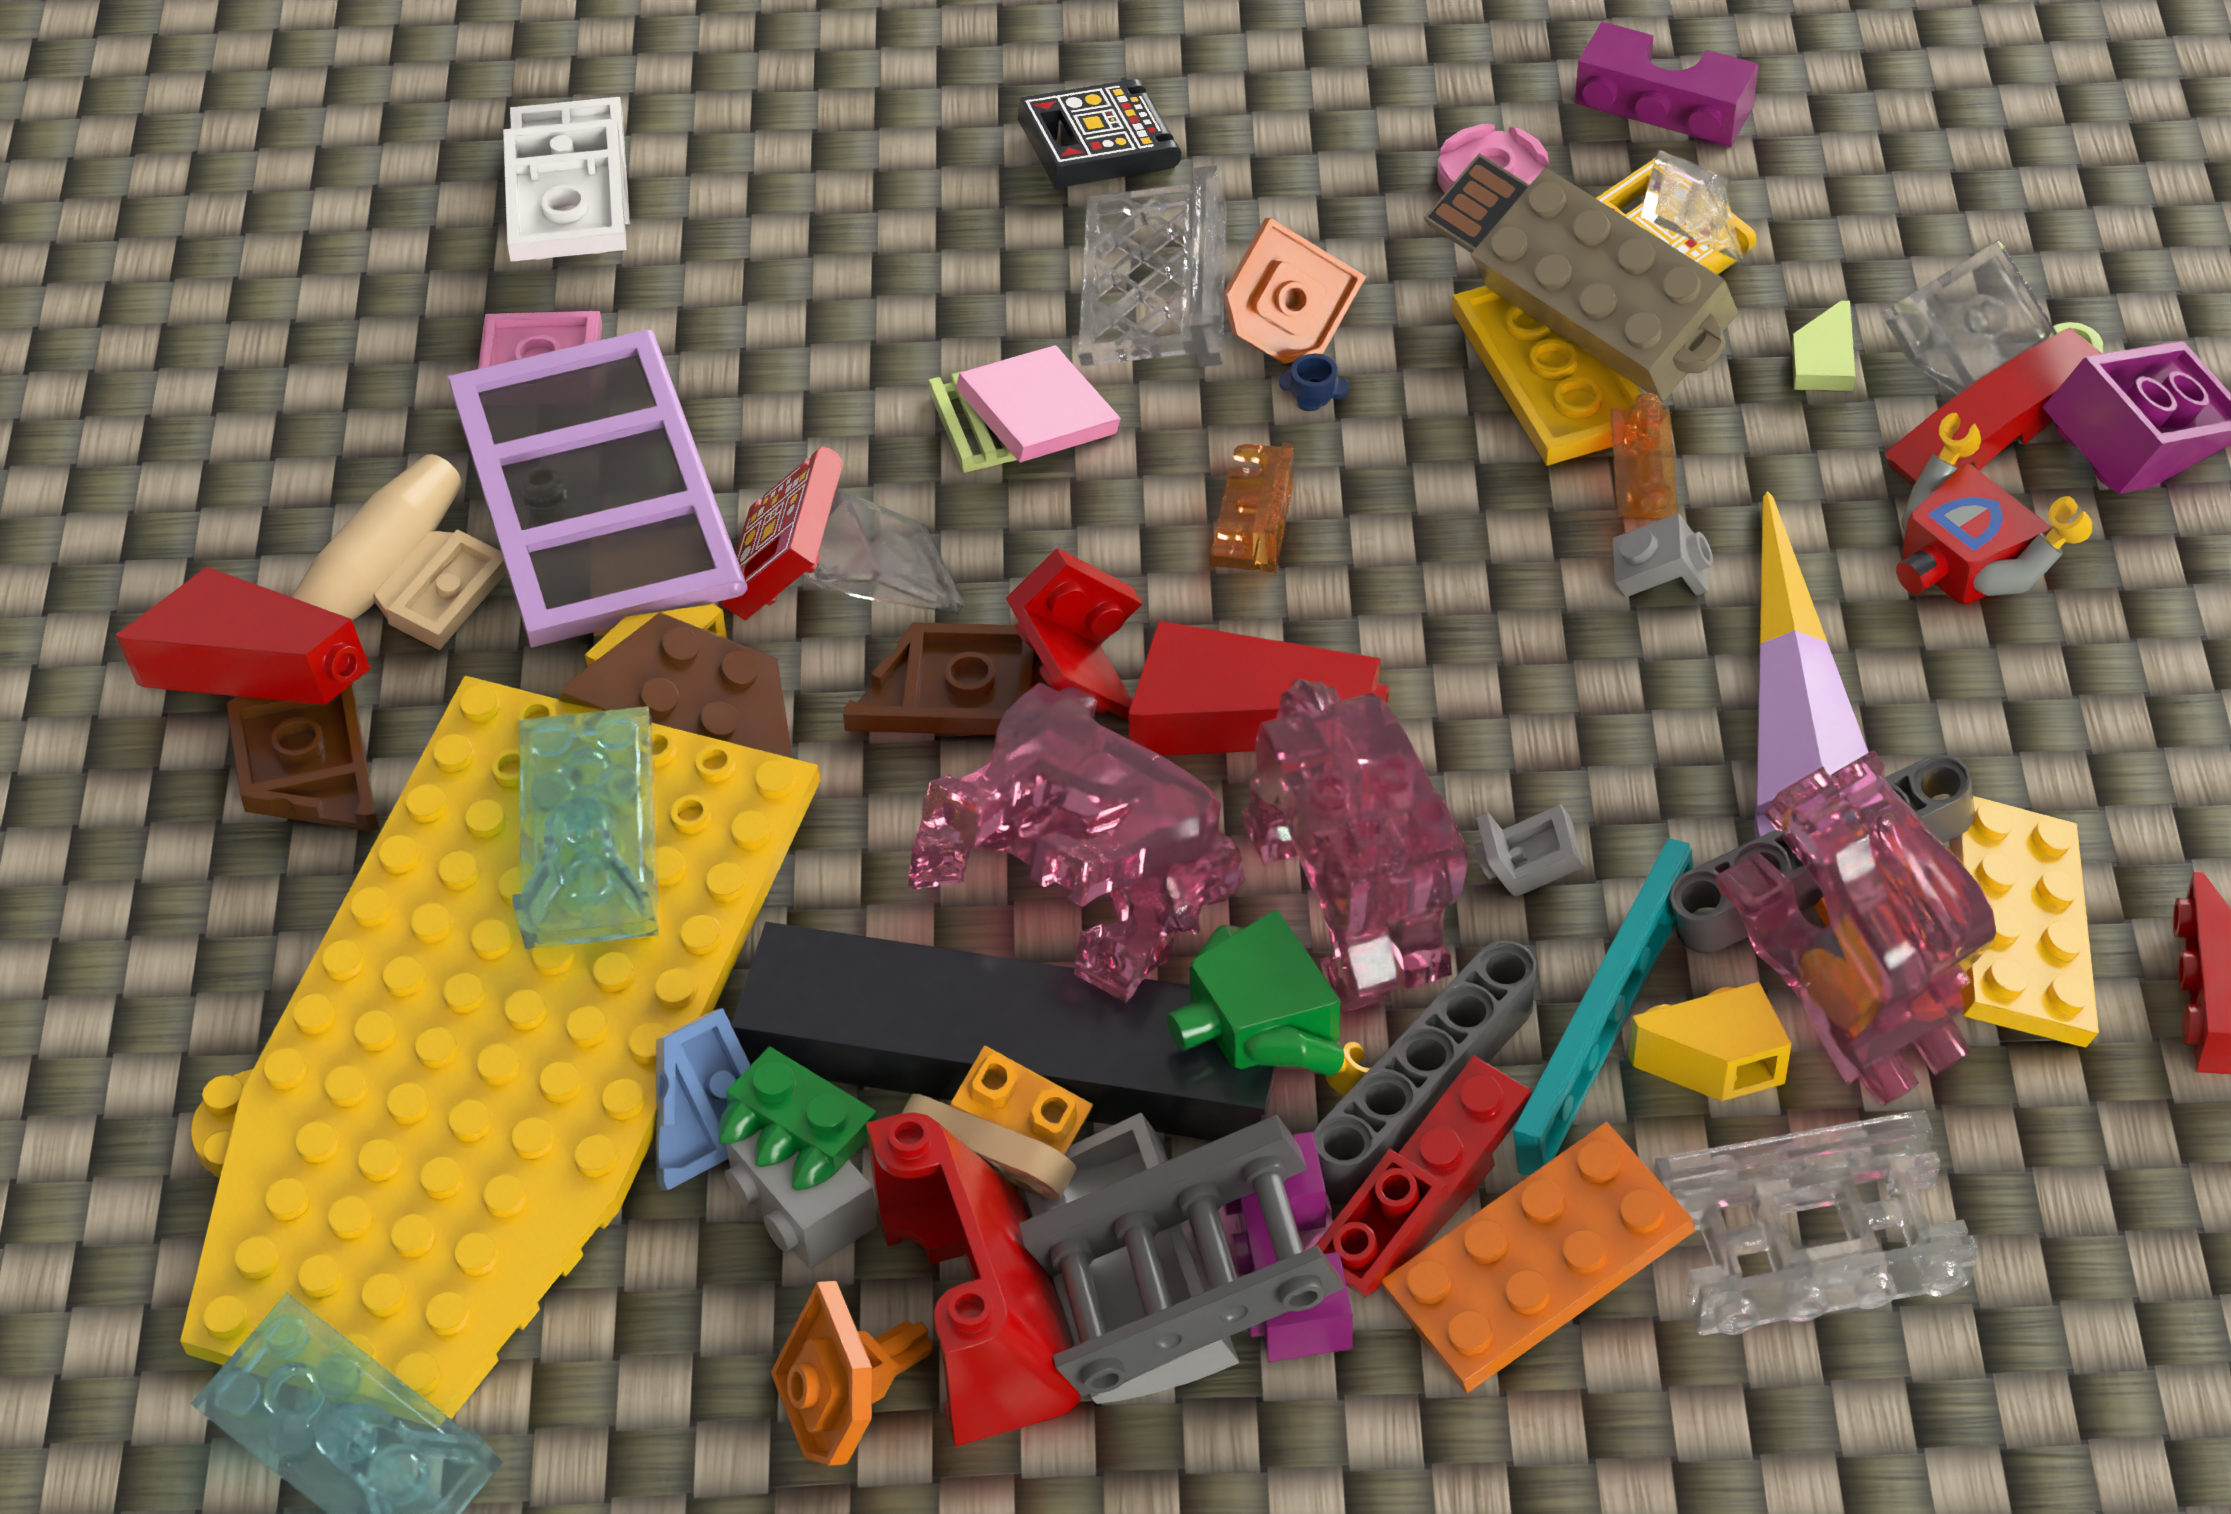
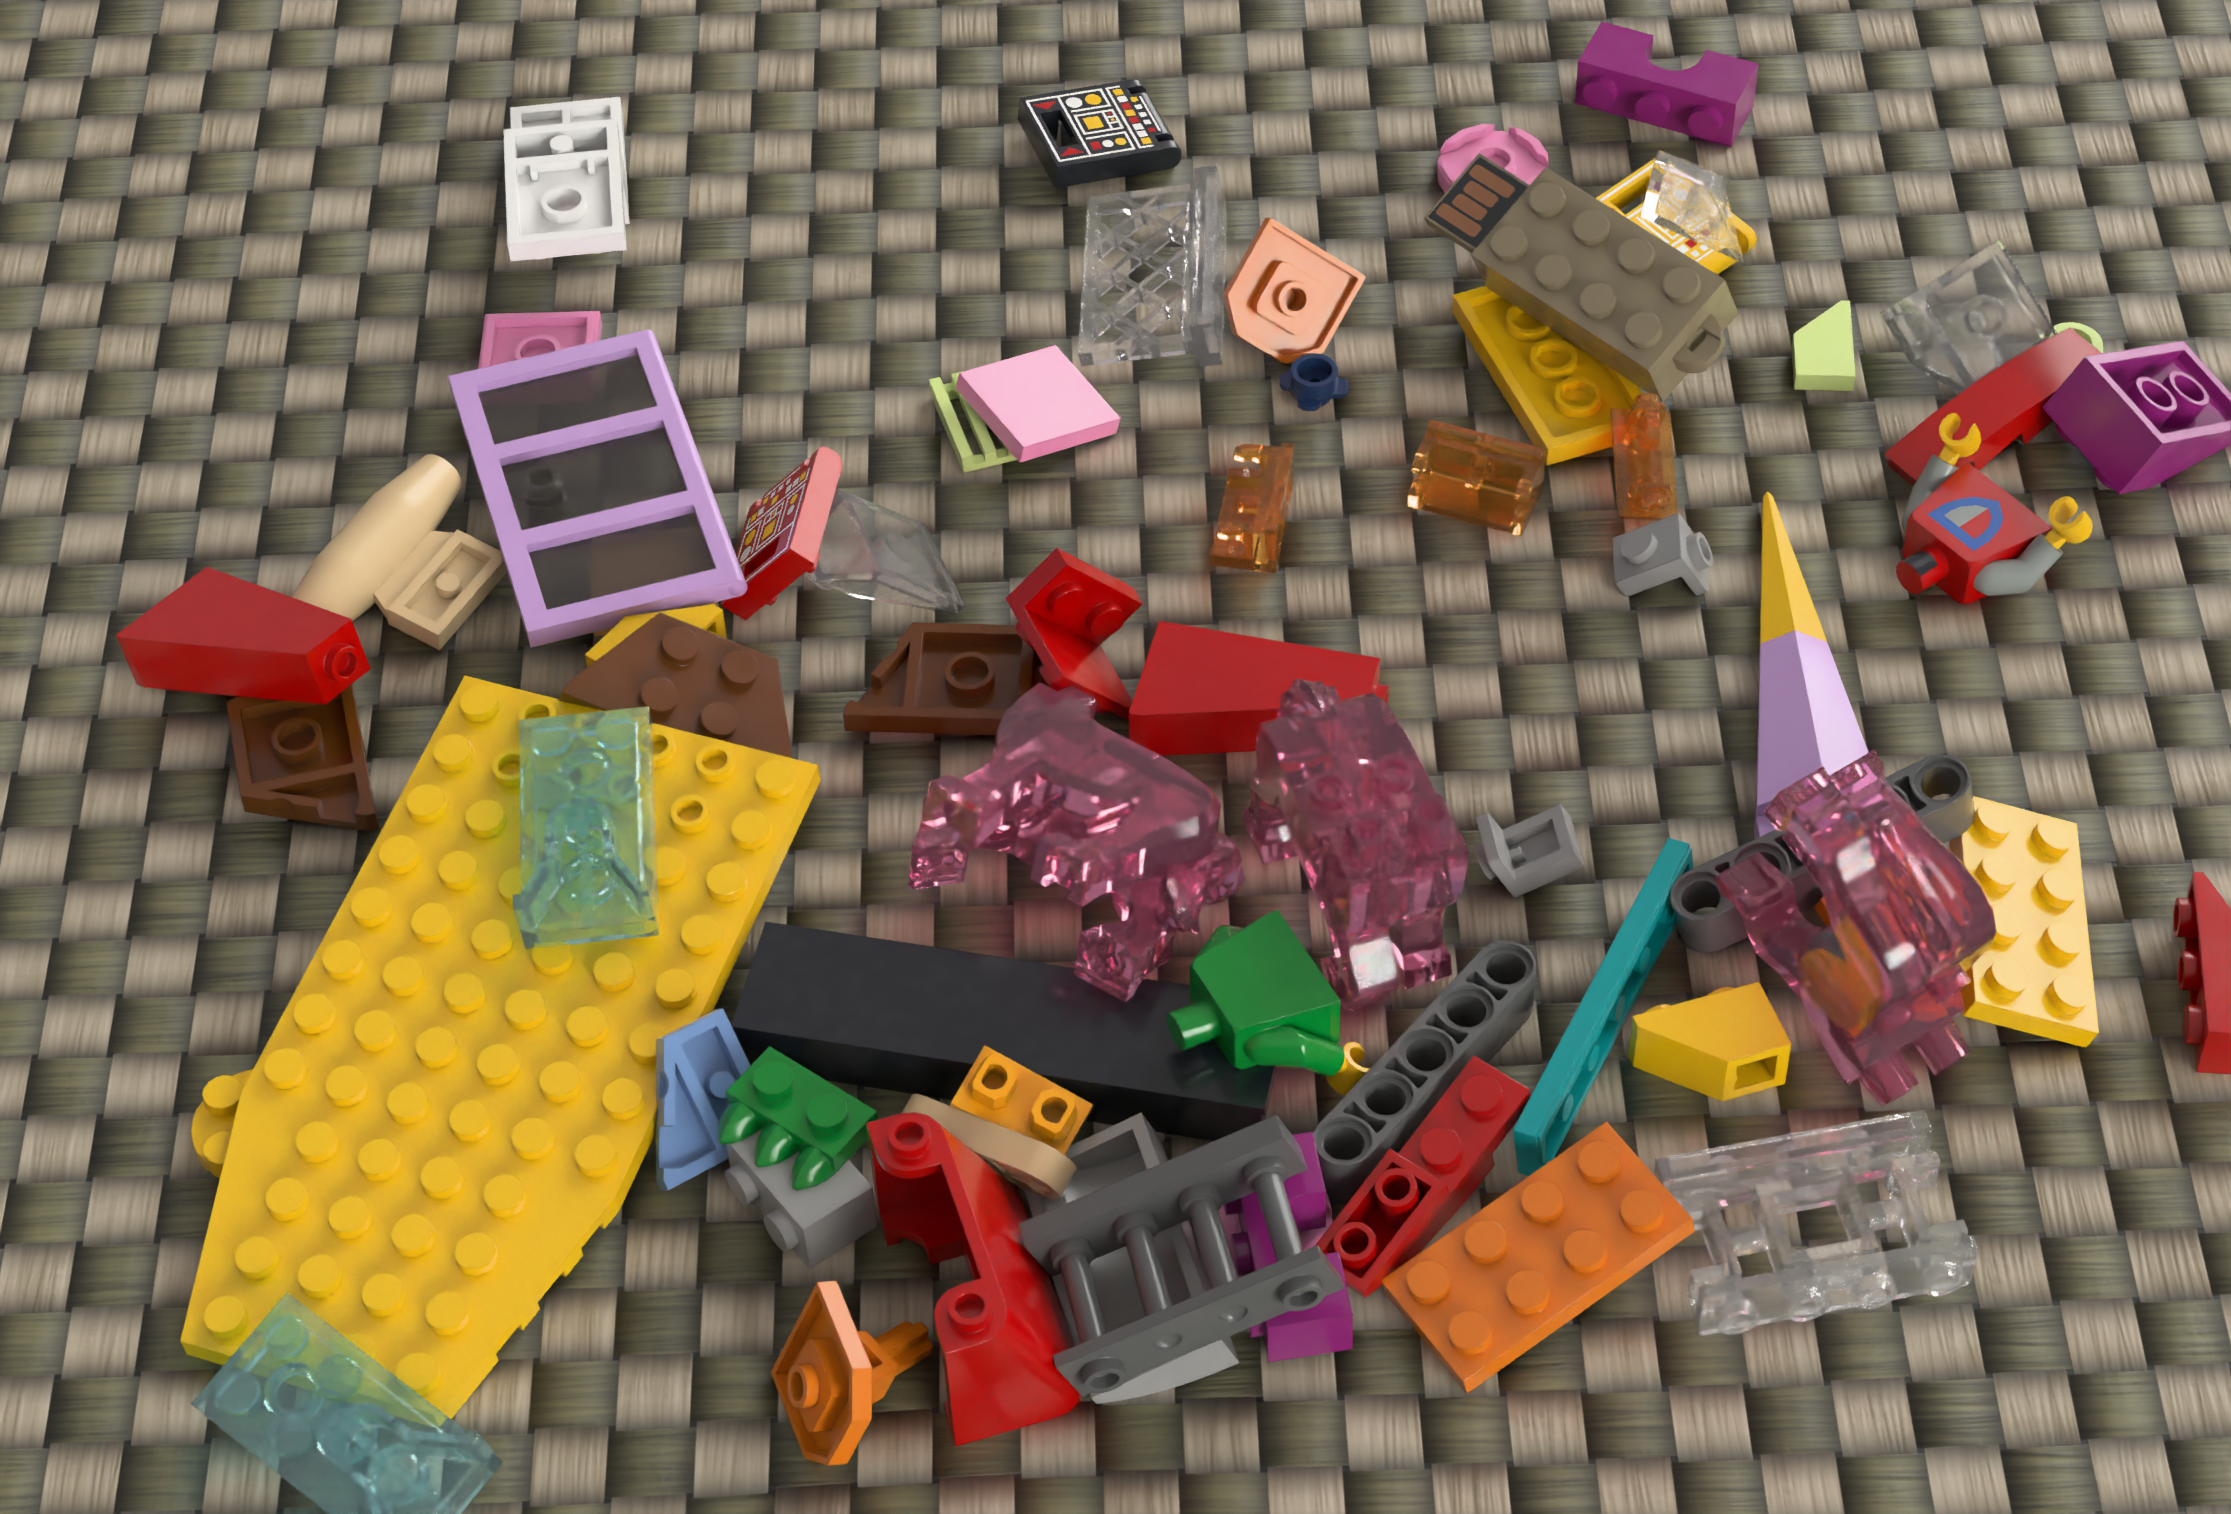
none -> clear orange hinge [1407,420,1546,536]

